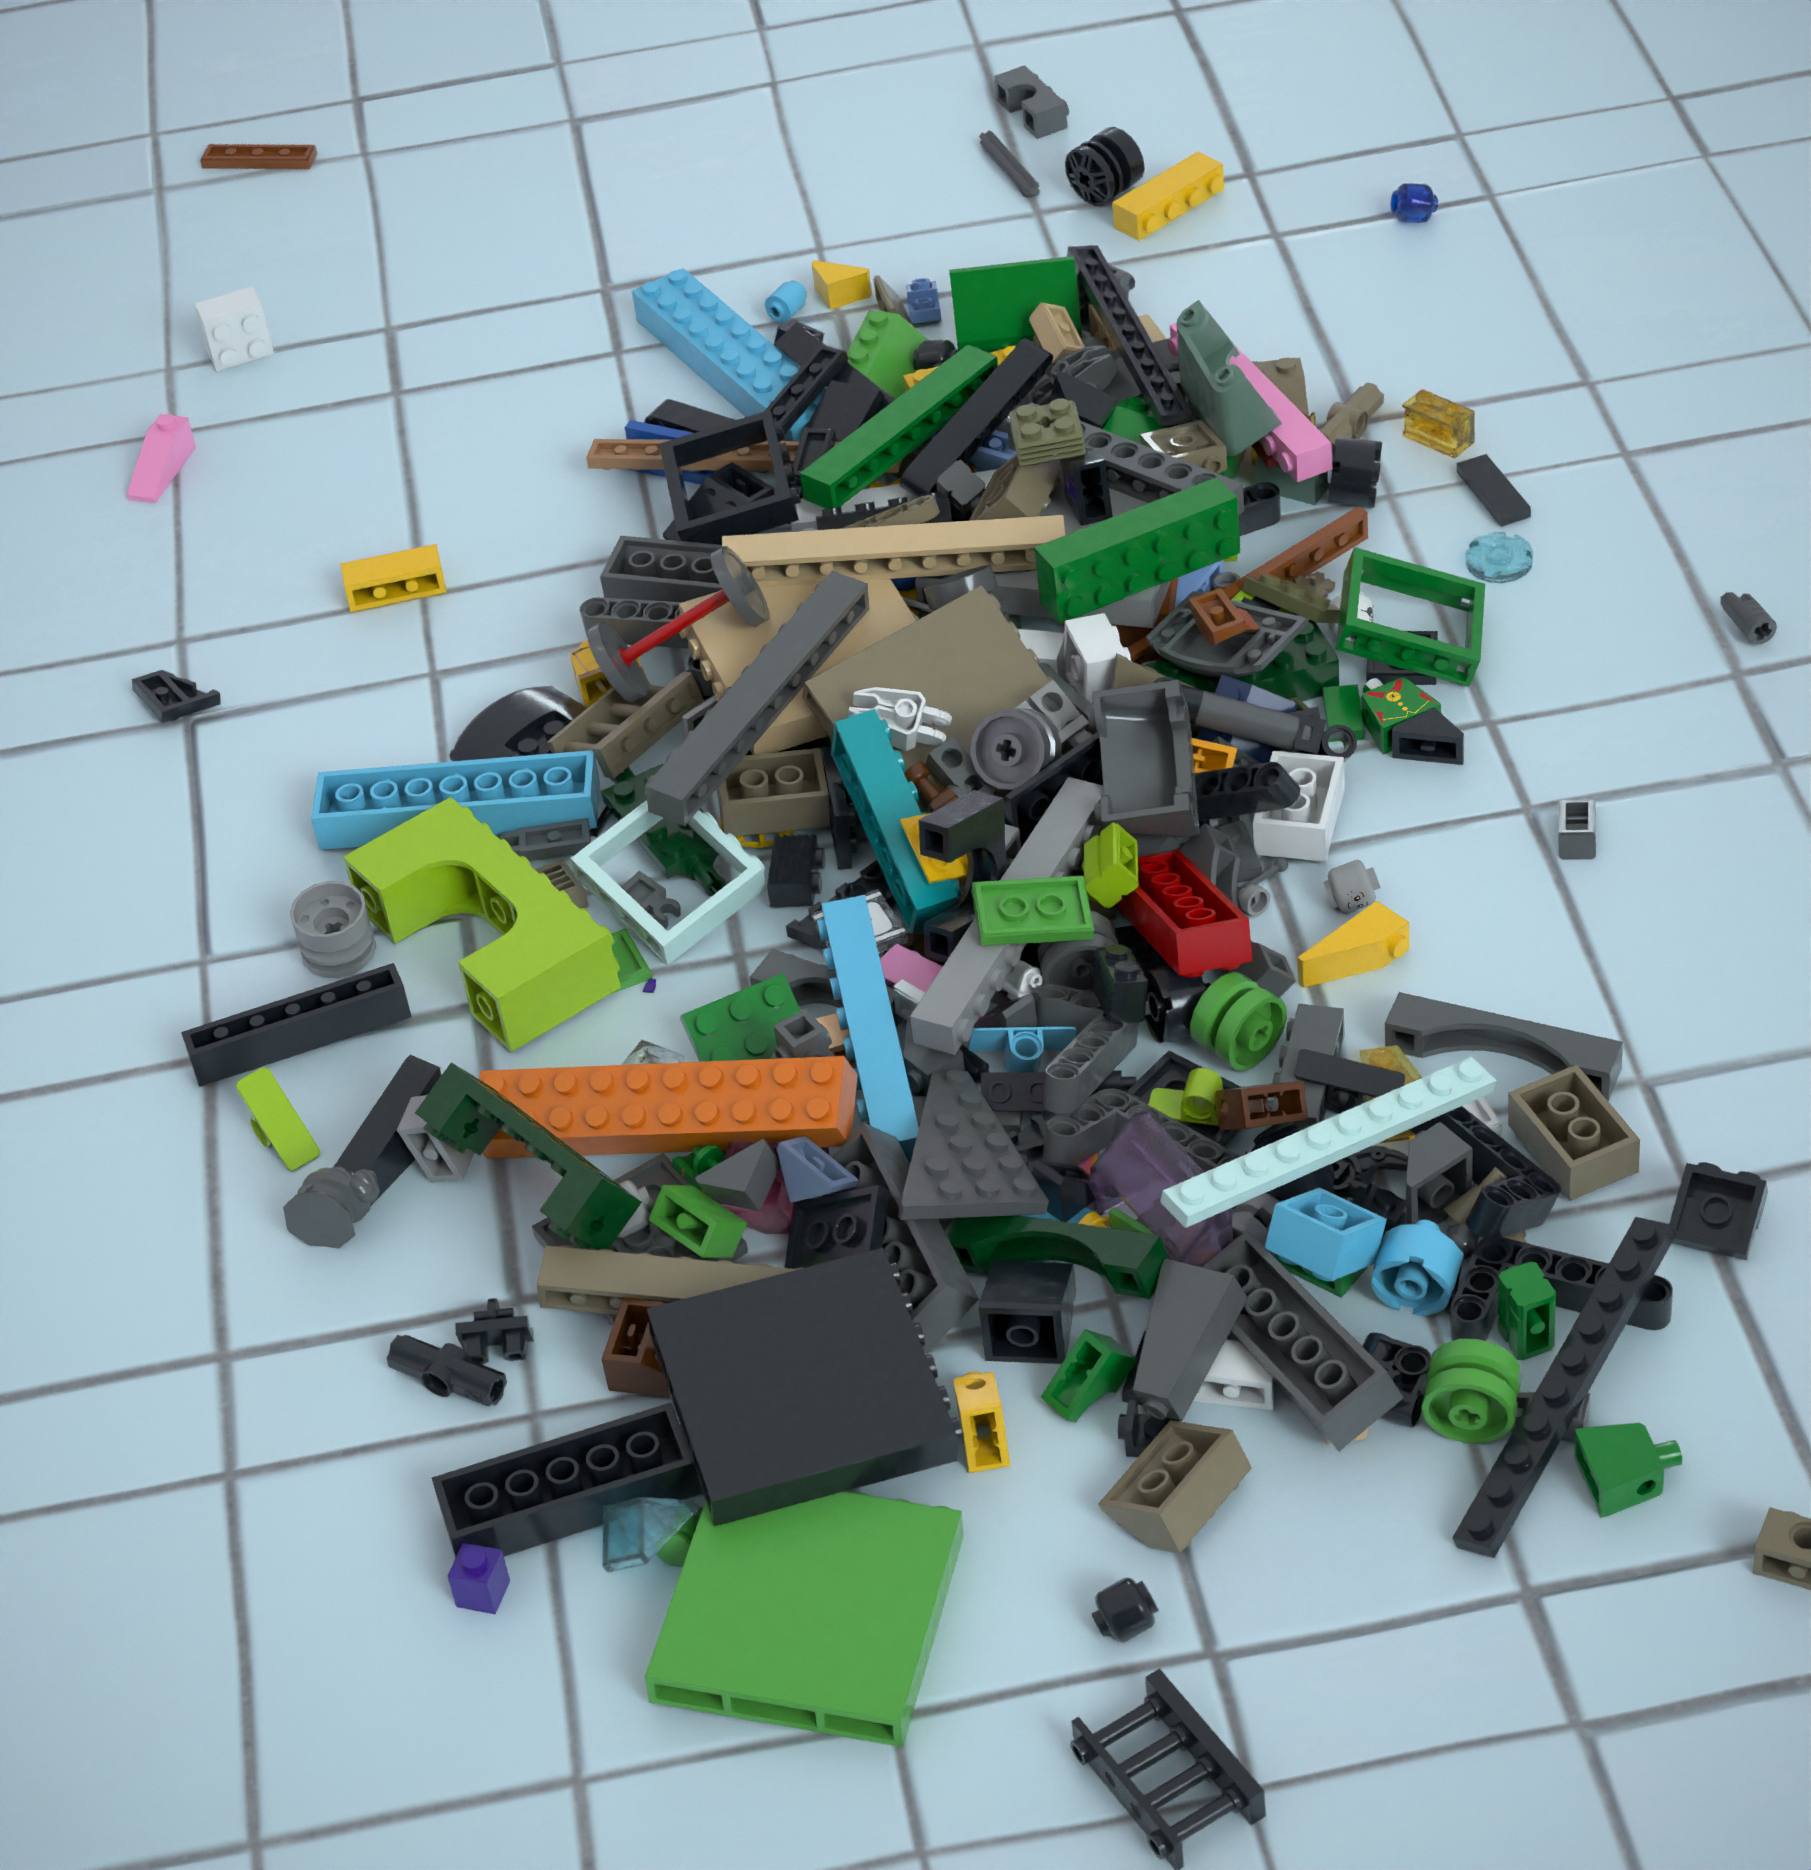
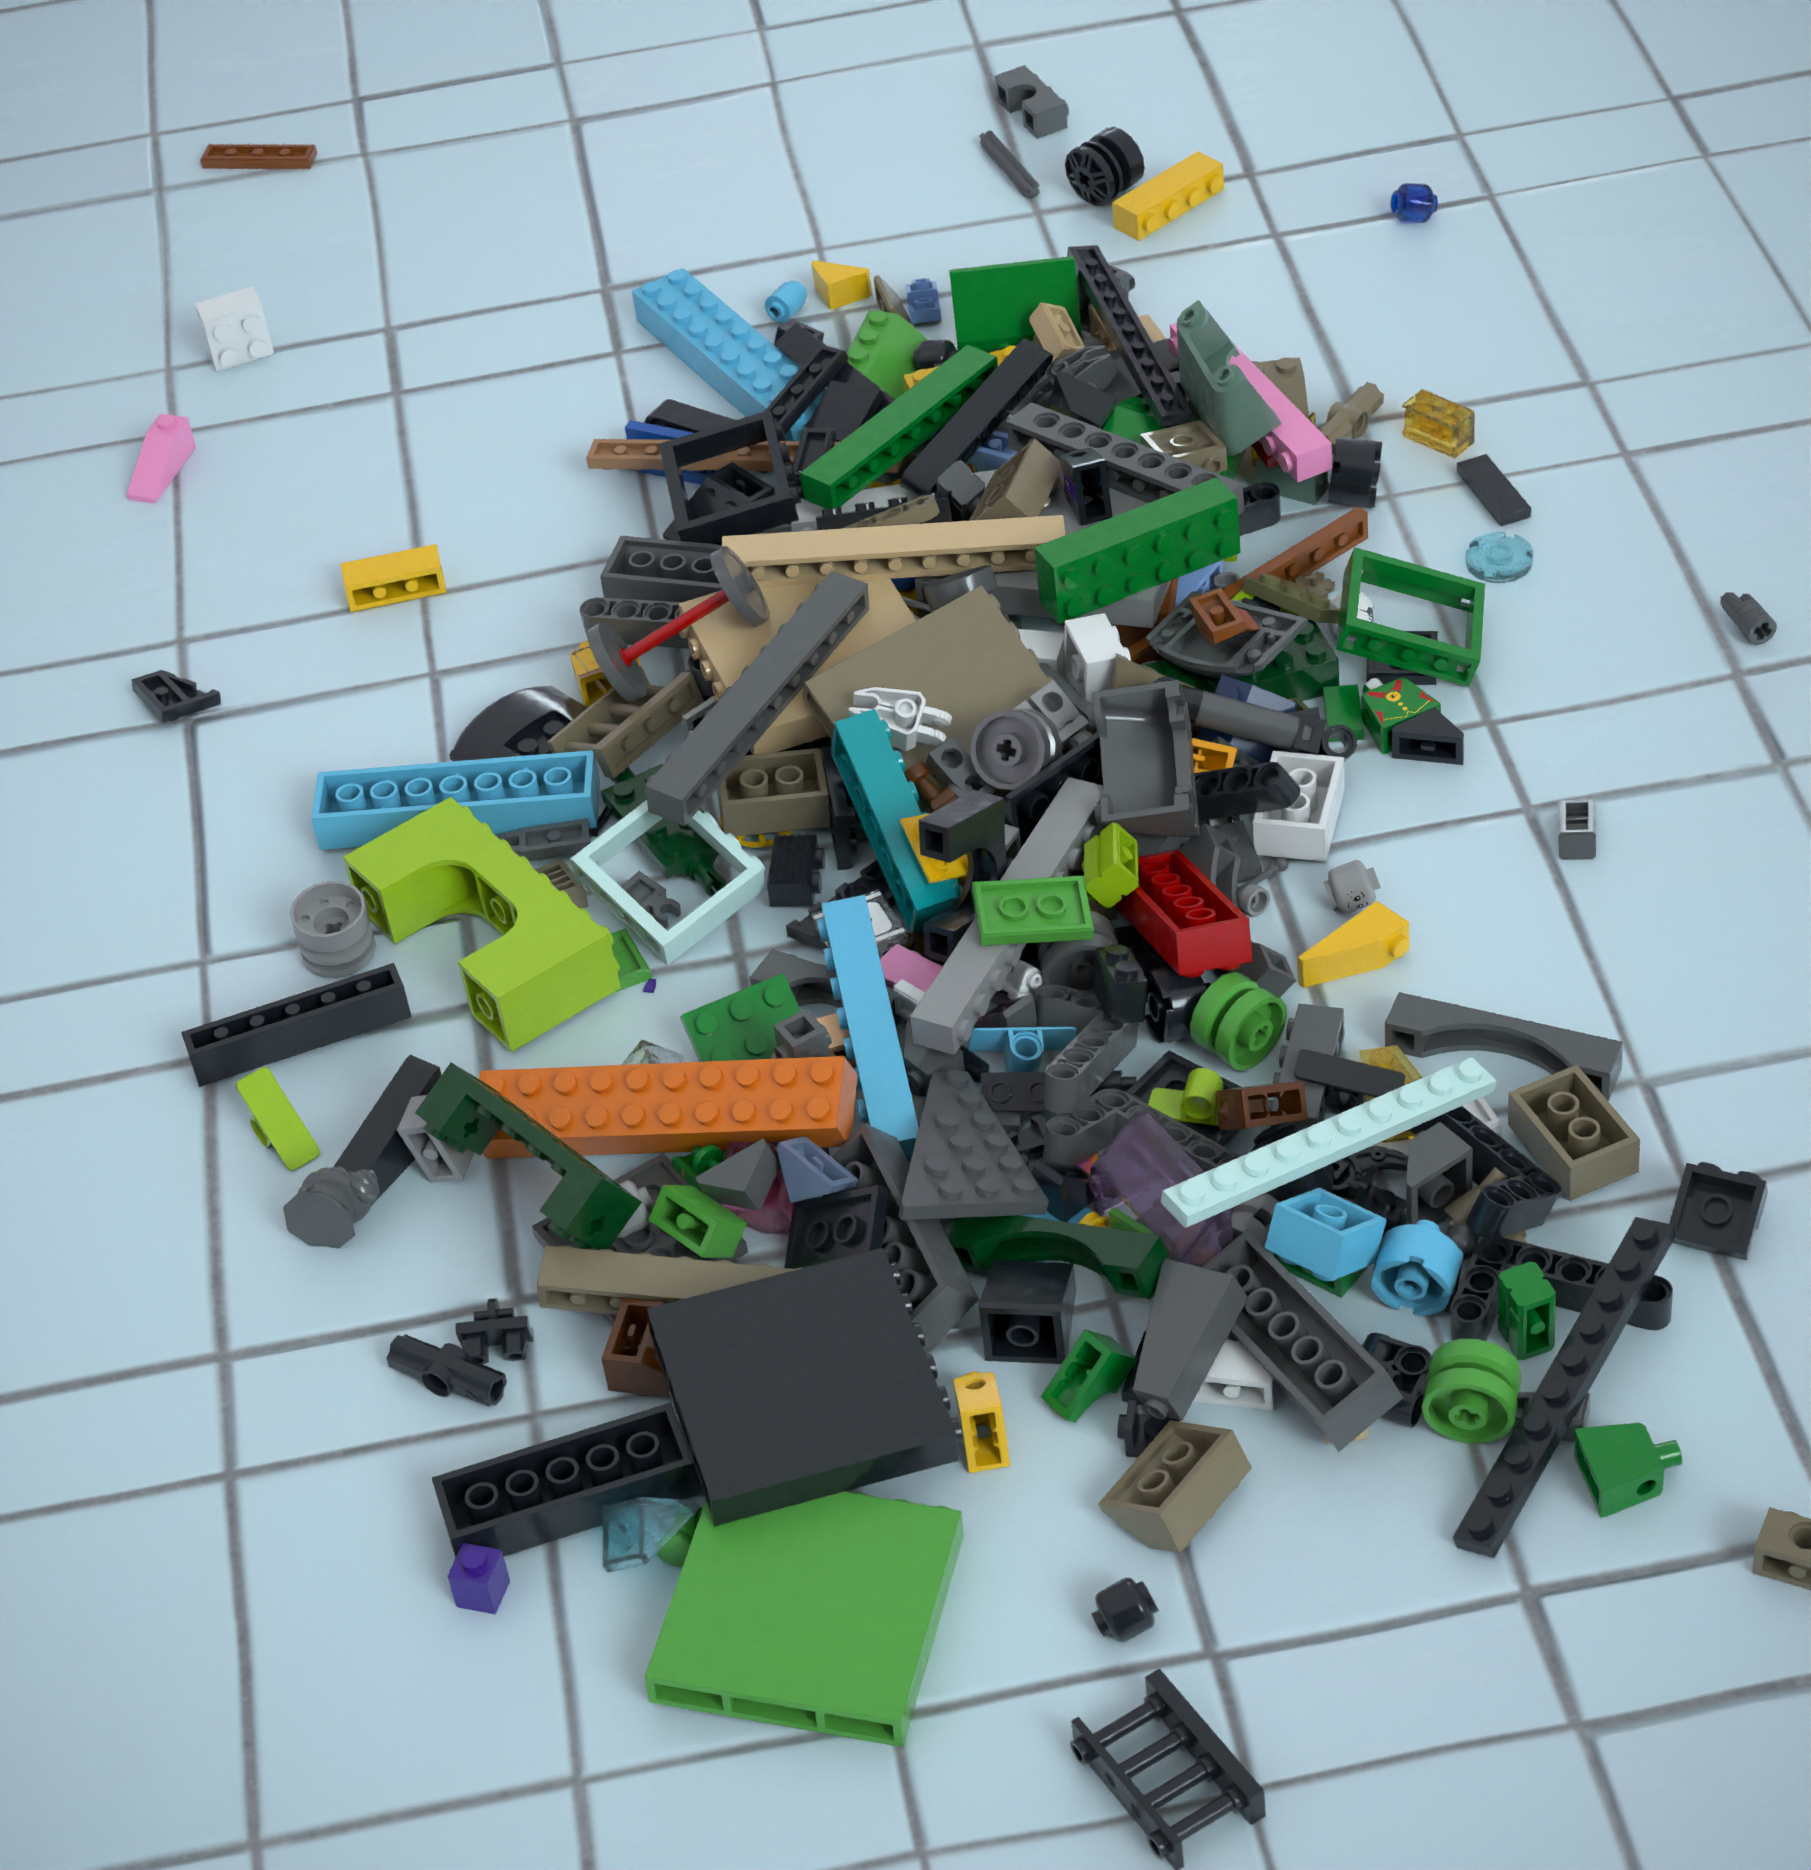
olive brick [1009,399,1086,466] -> none

